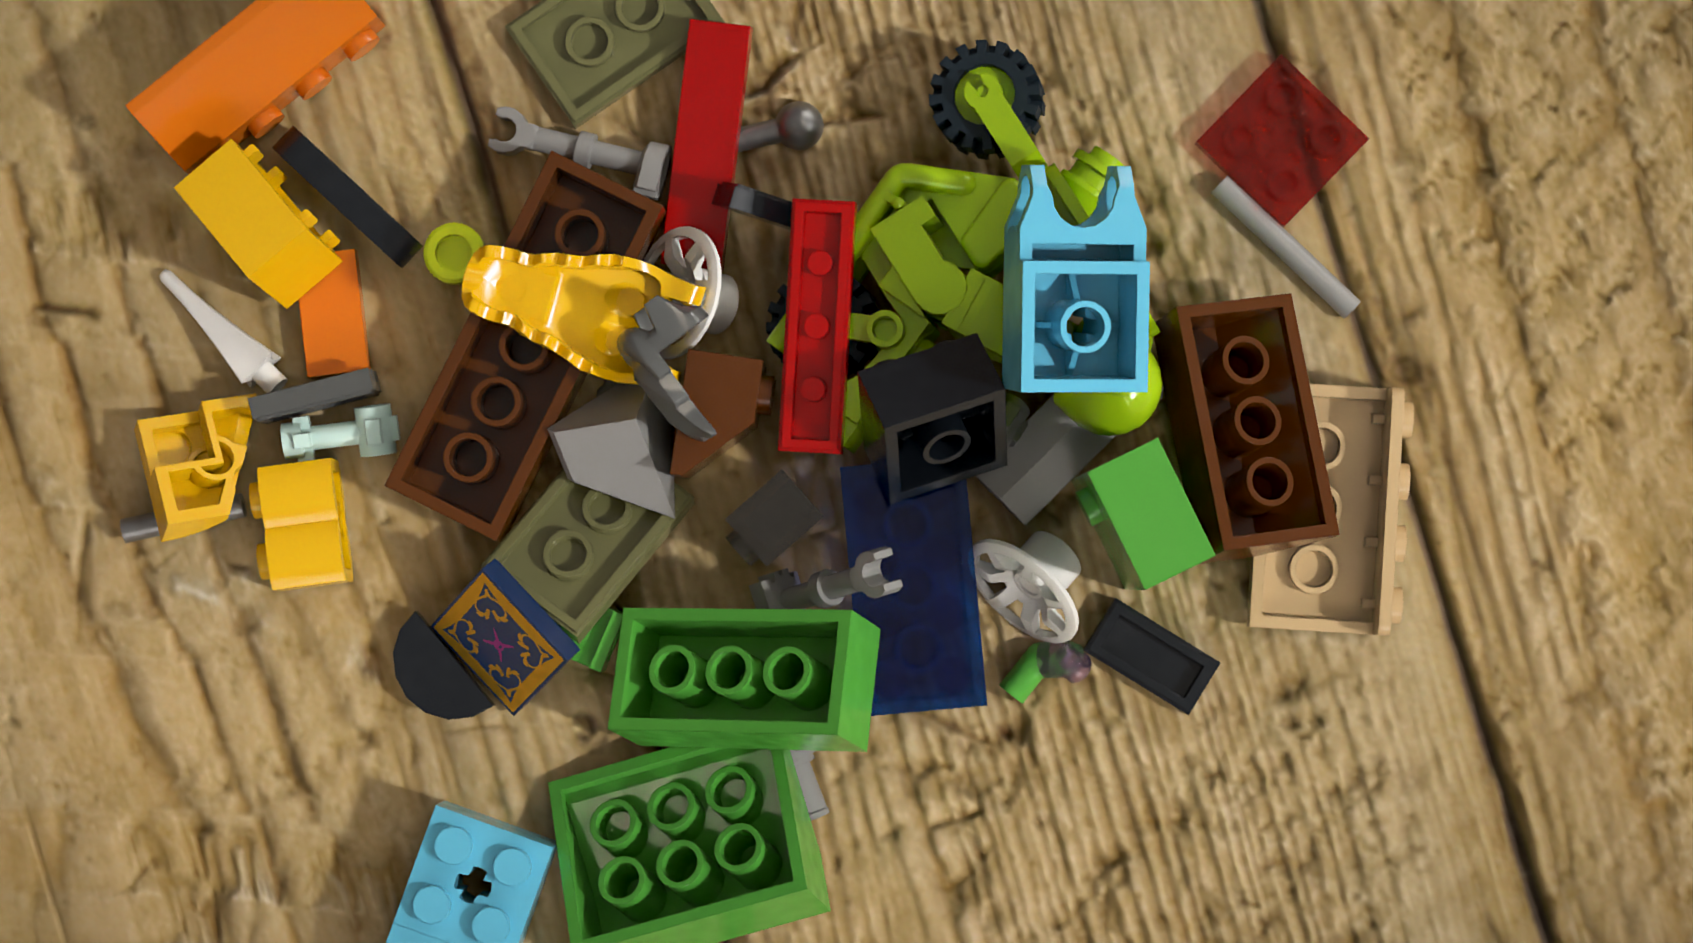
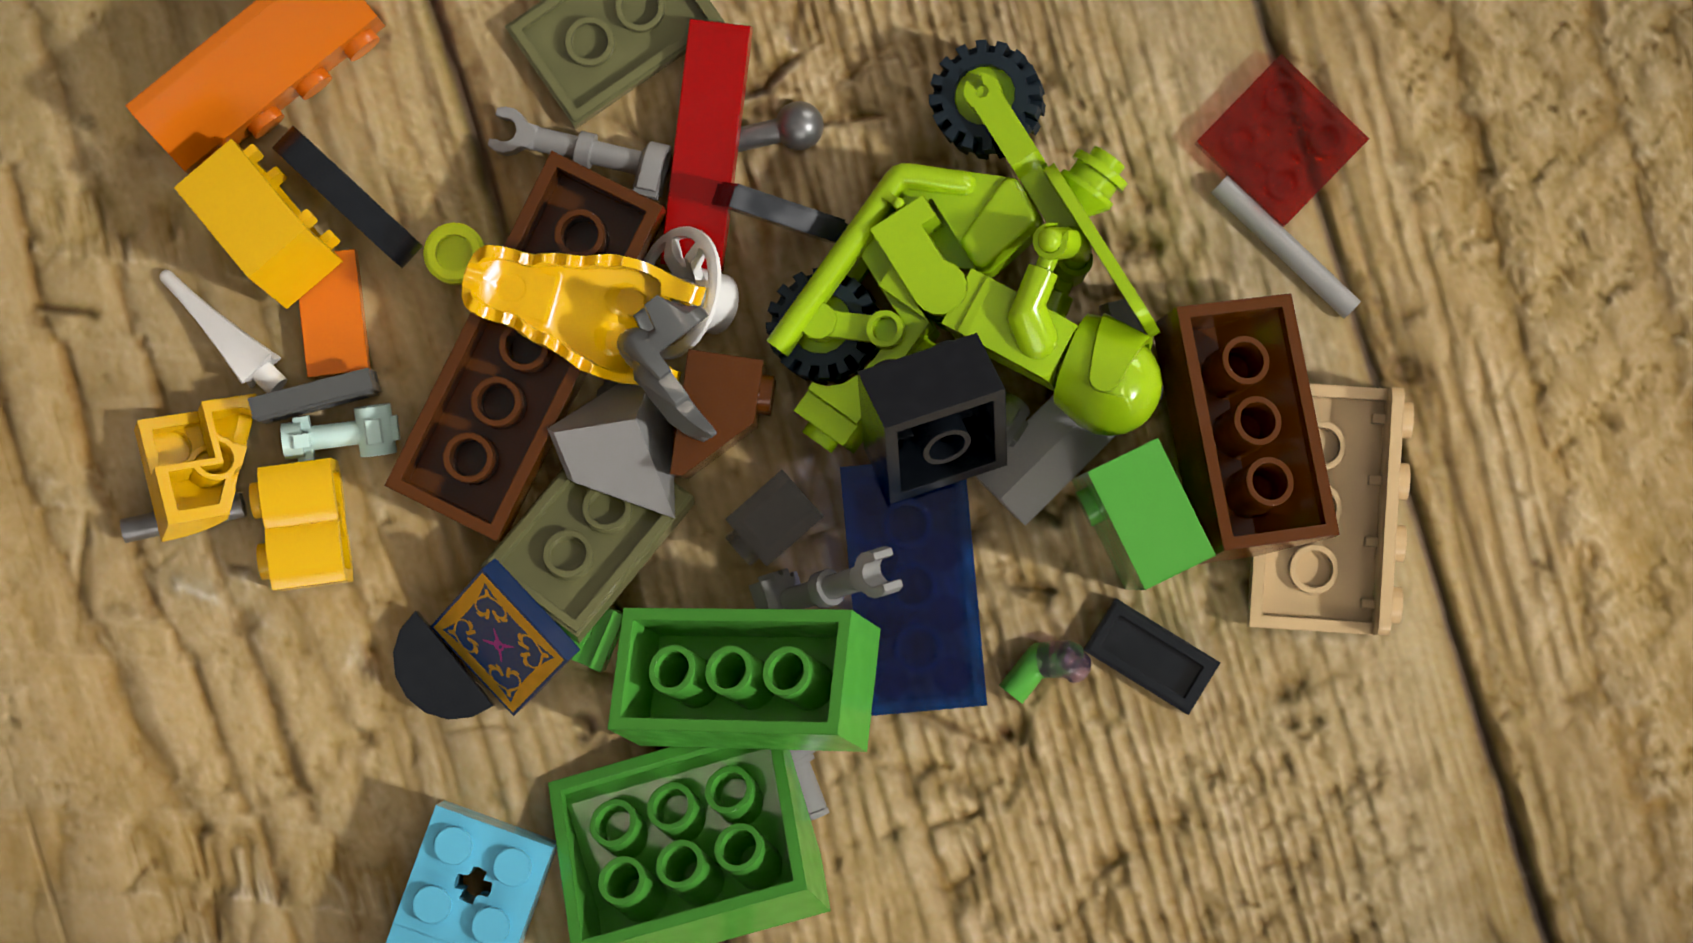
red tile [778,198,857,454] -> none
white wheel [967,531,1081,644] -> none
medium azure brick [1002,165,1150,393] -> none

